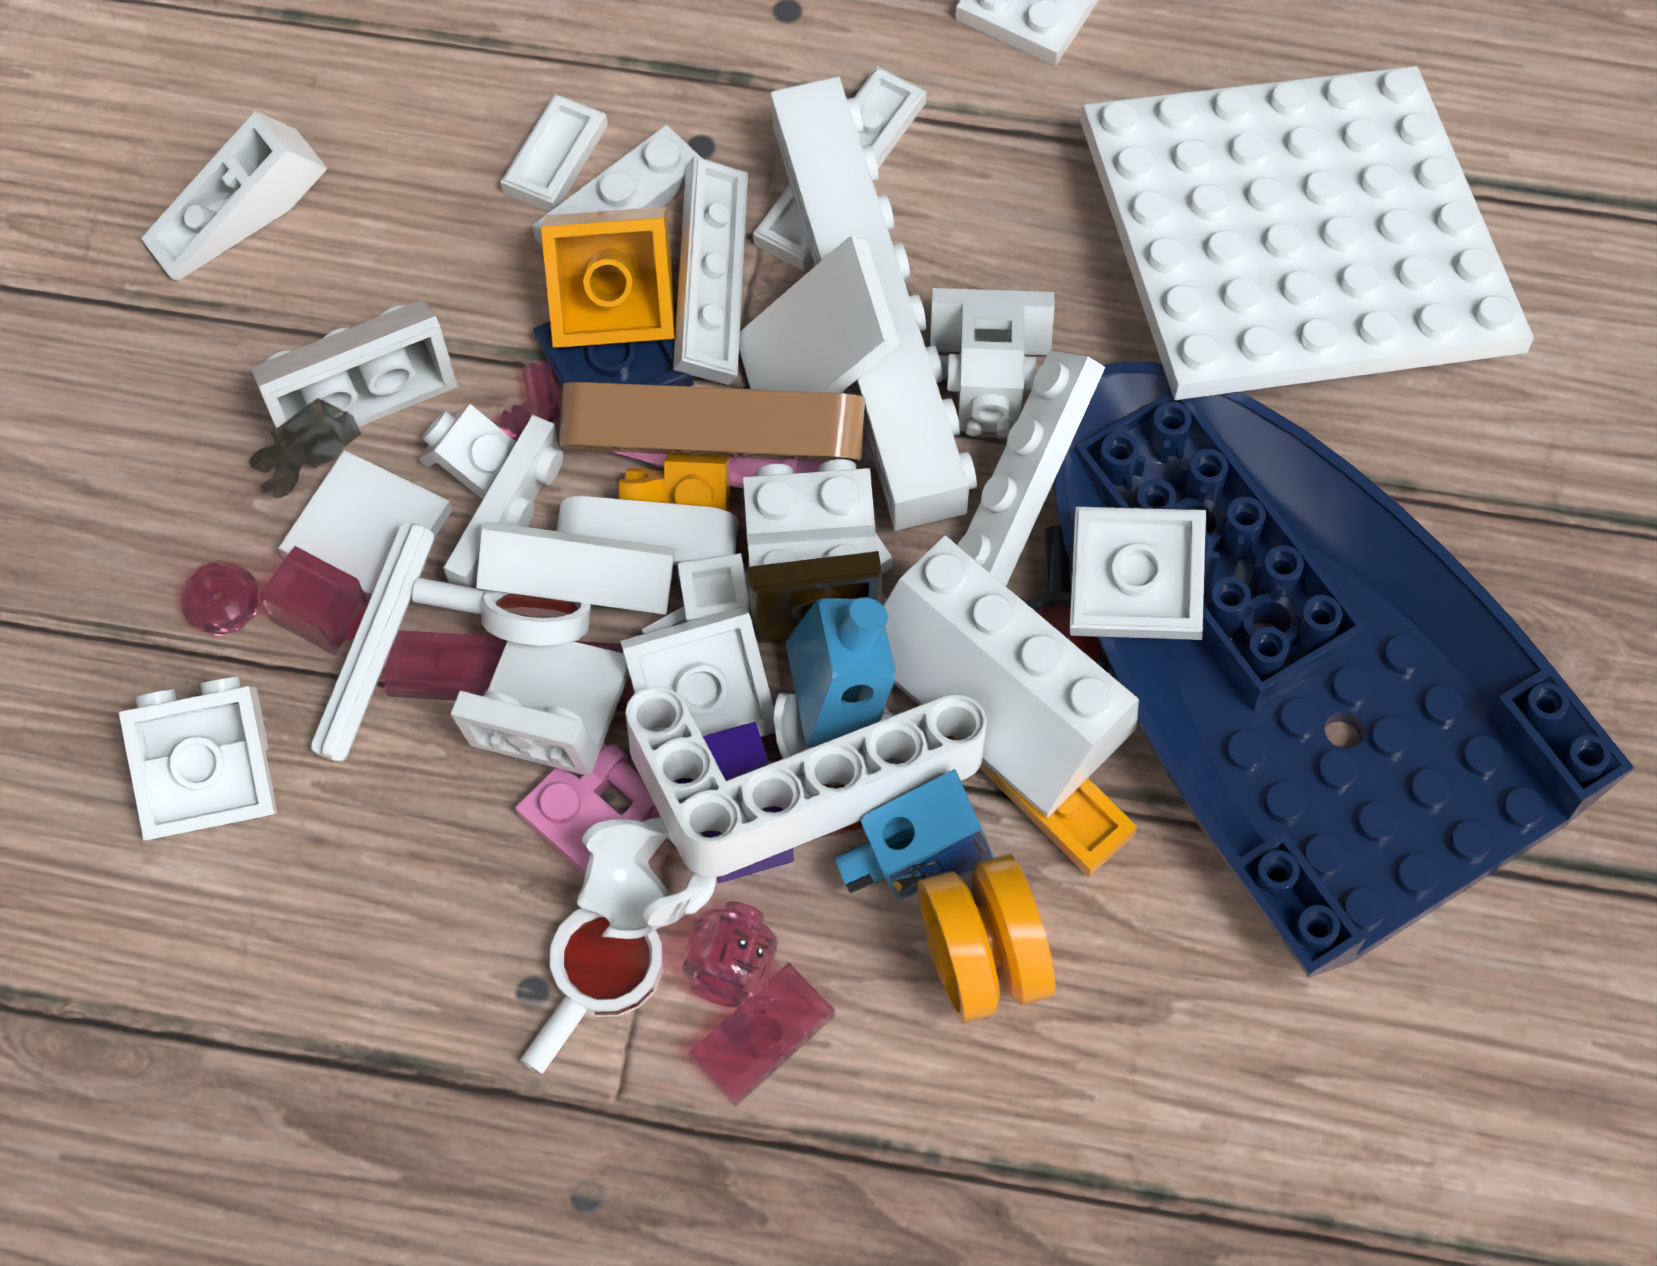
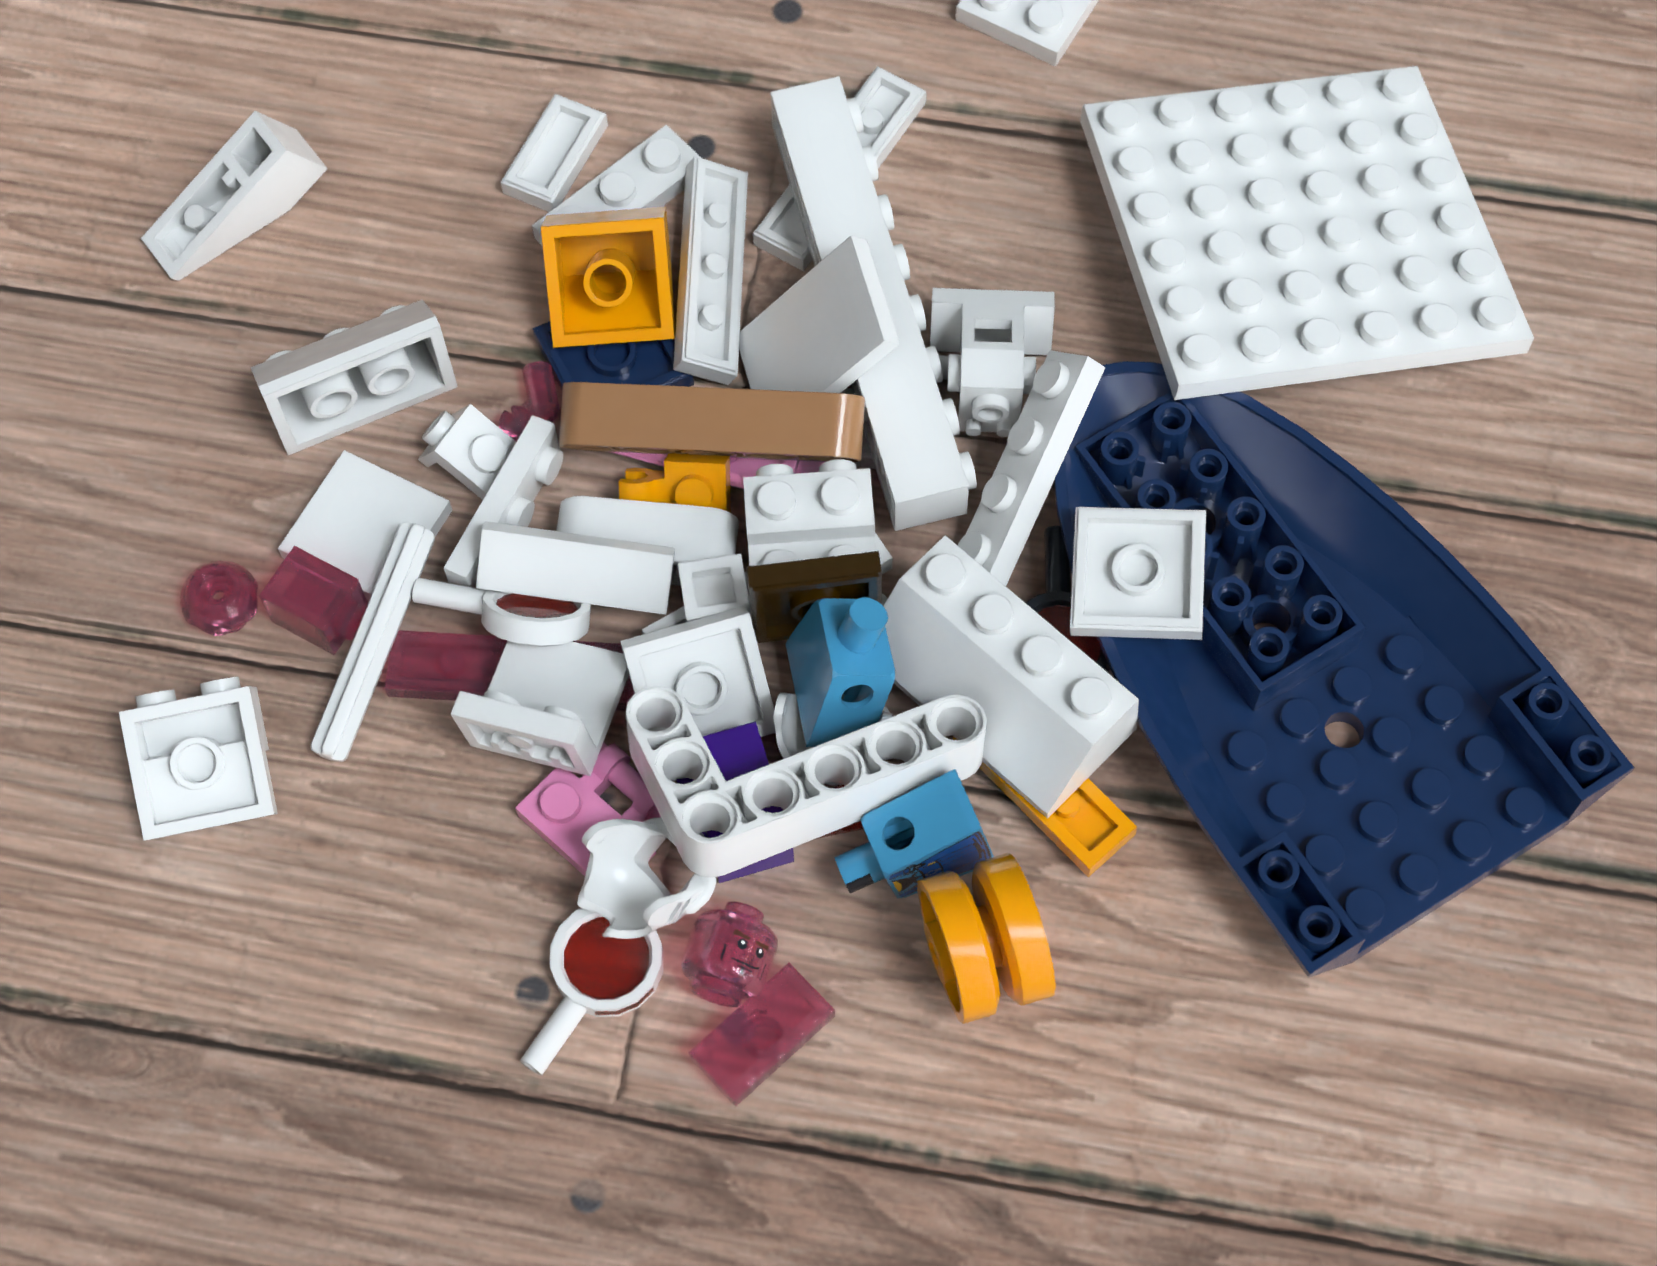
clear smoke plate [248,398,362,498] -> none

